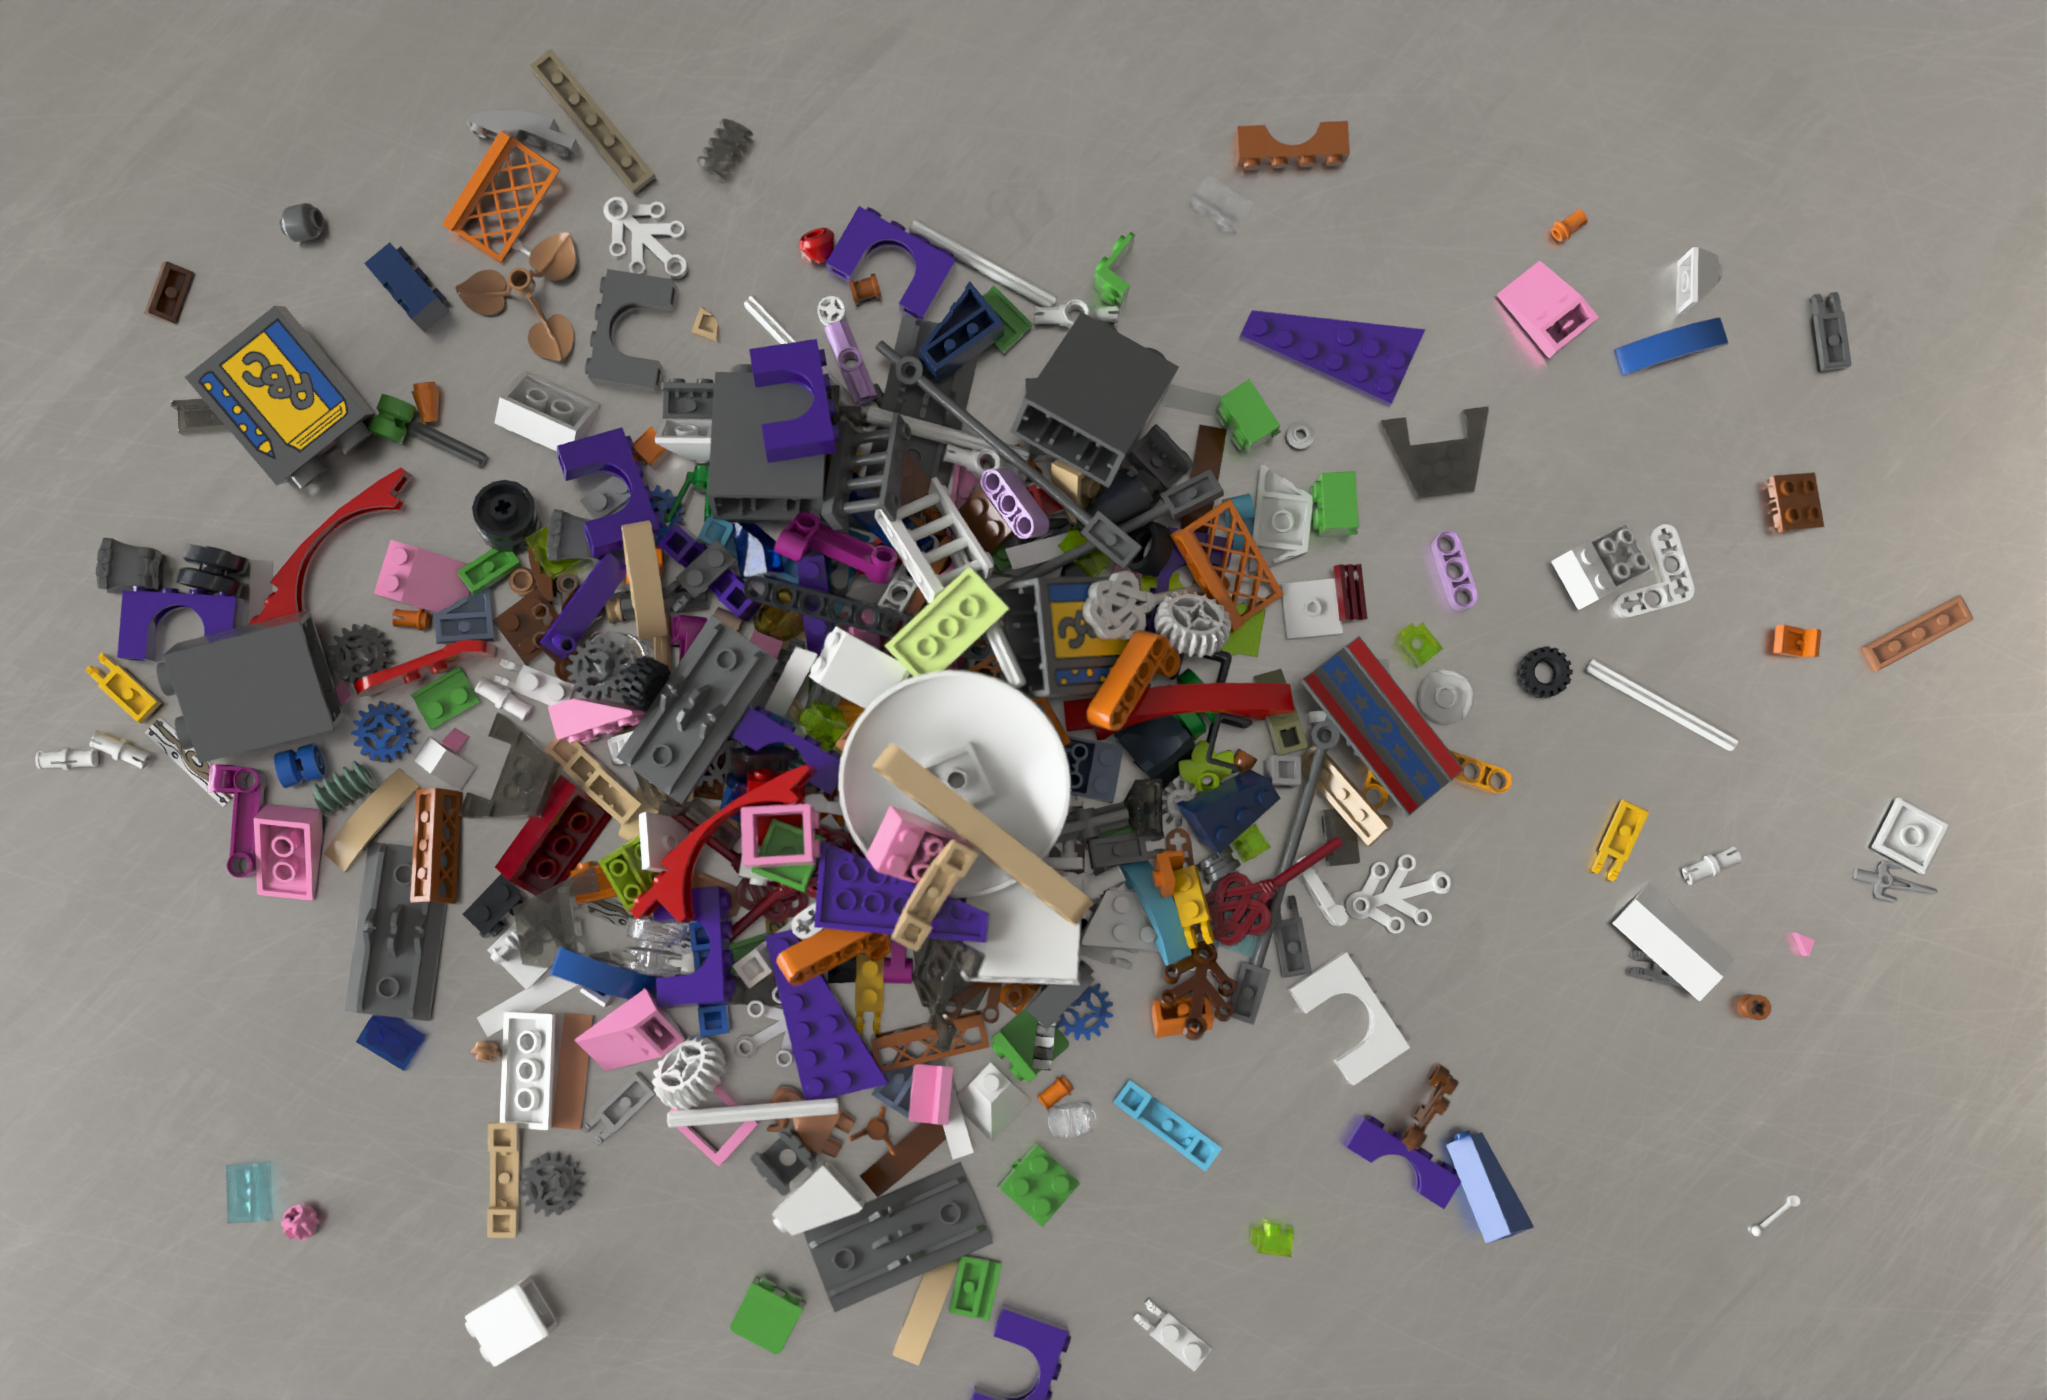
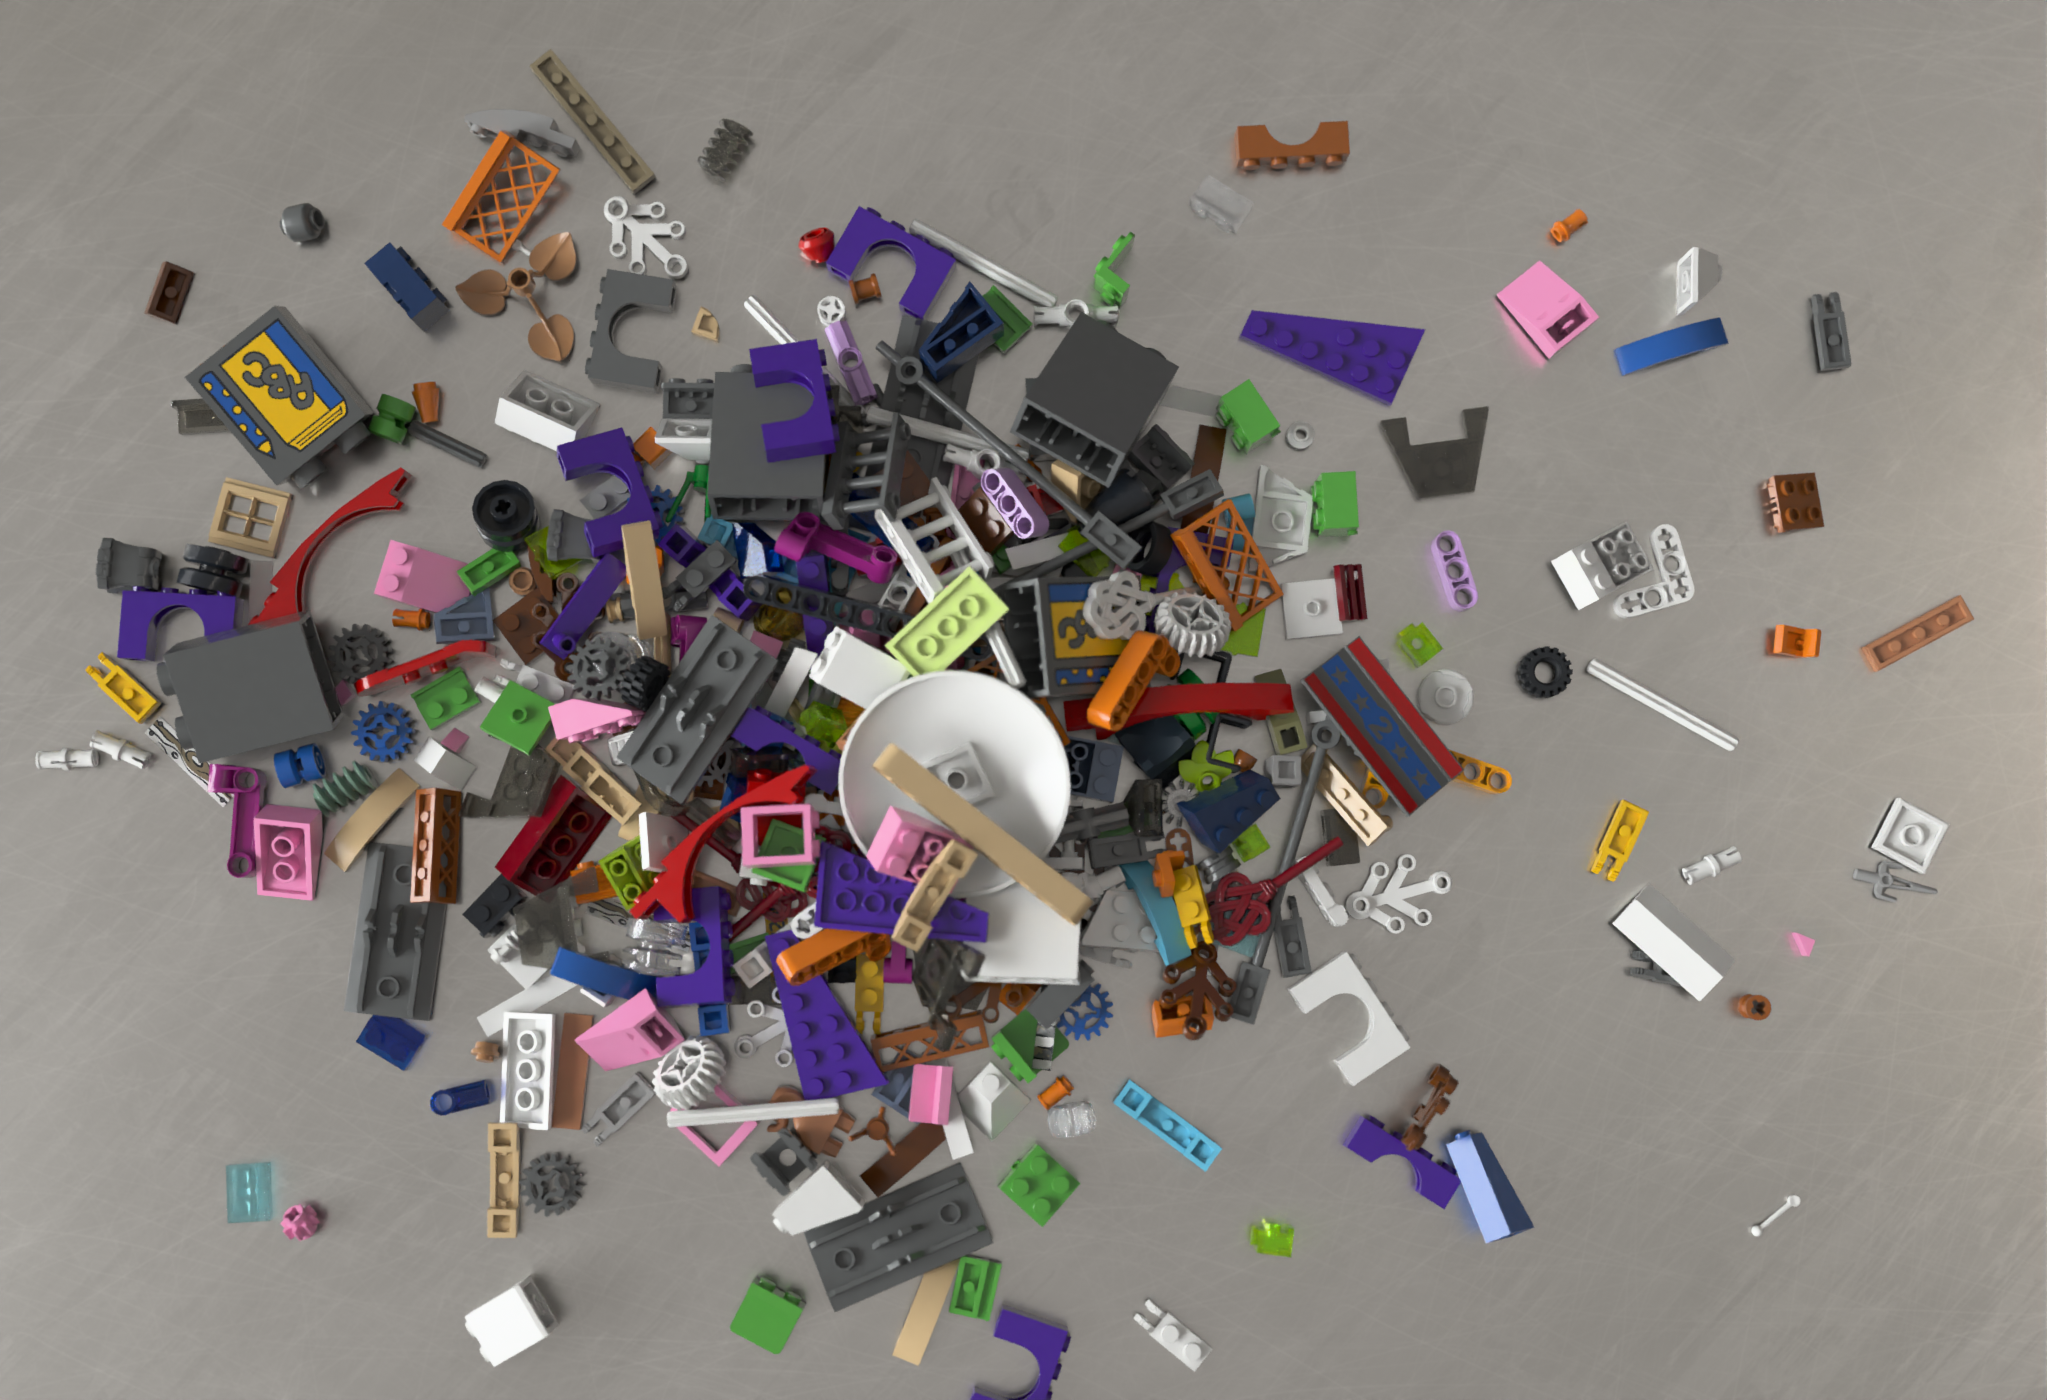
none -> tan piece [208,477,292,558]
none -> clear blue piece [430,1080,491,1116]
none -> bright green plate [480,680,556,756]

